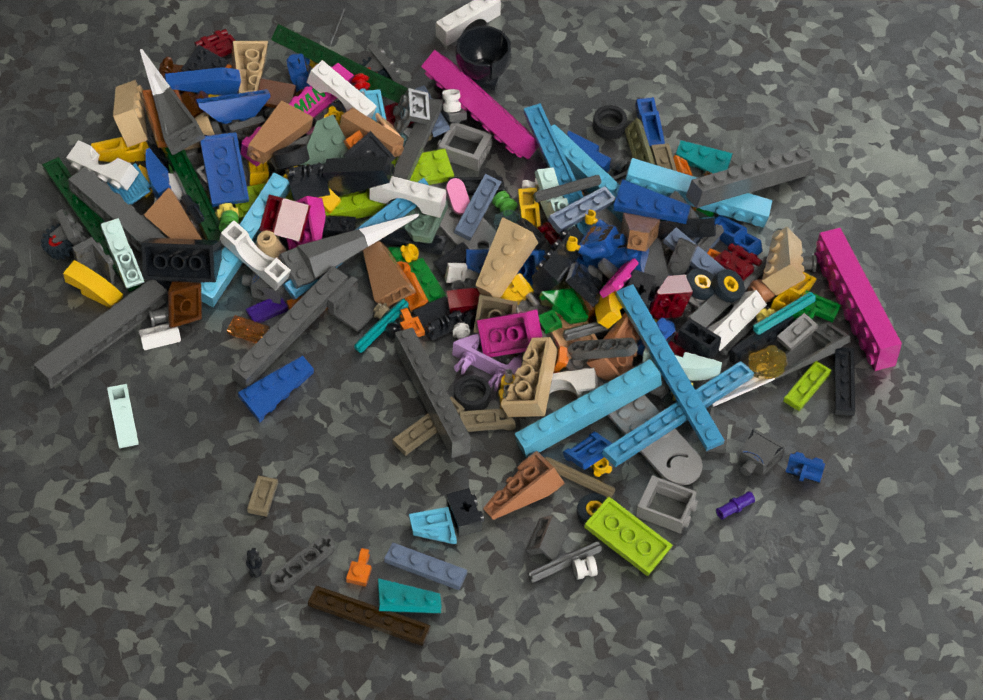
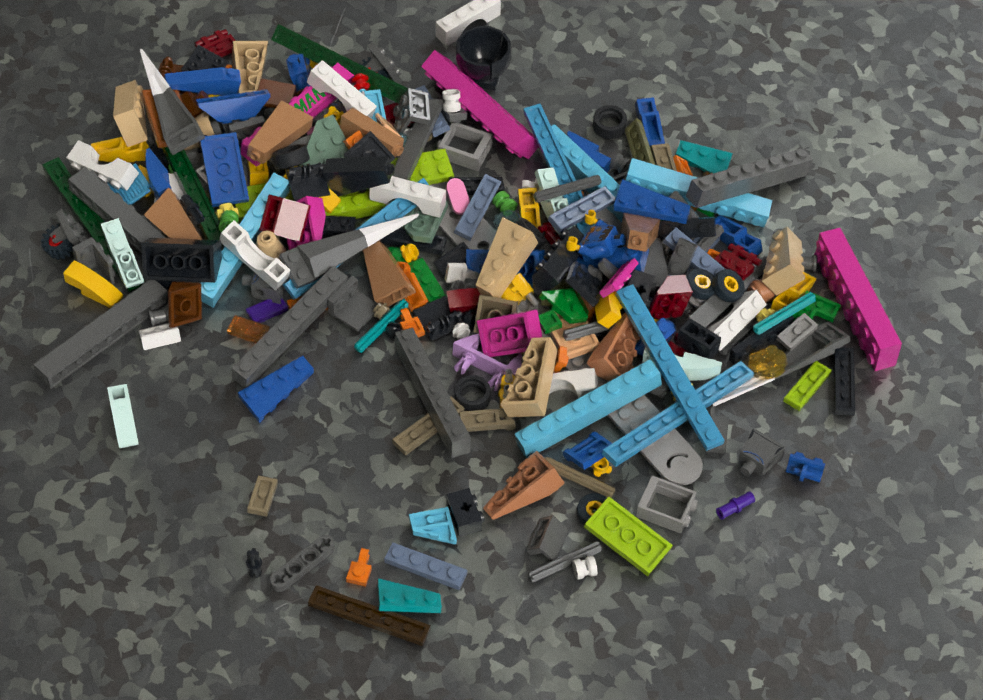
dark grey beam [567,338,638,360] -> none

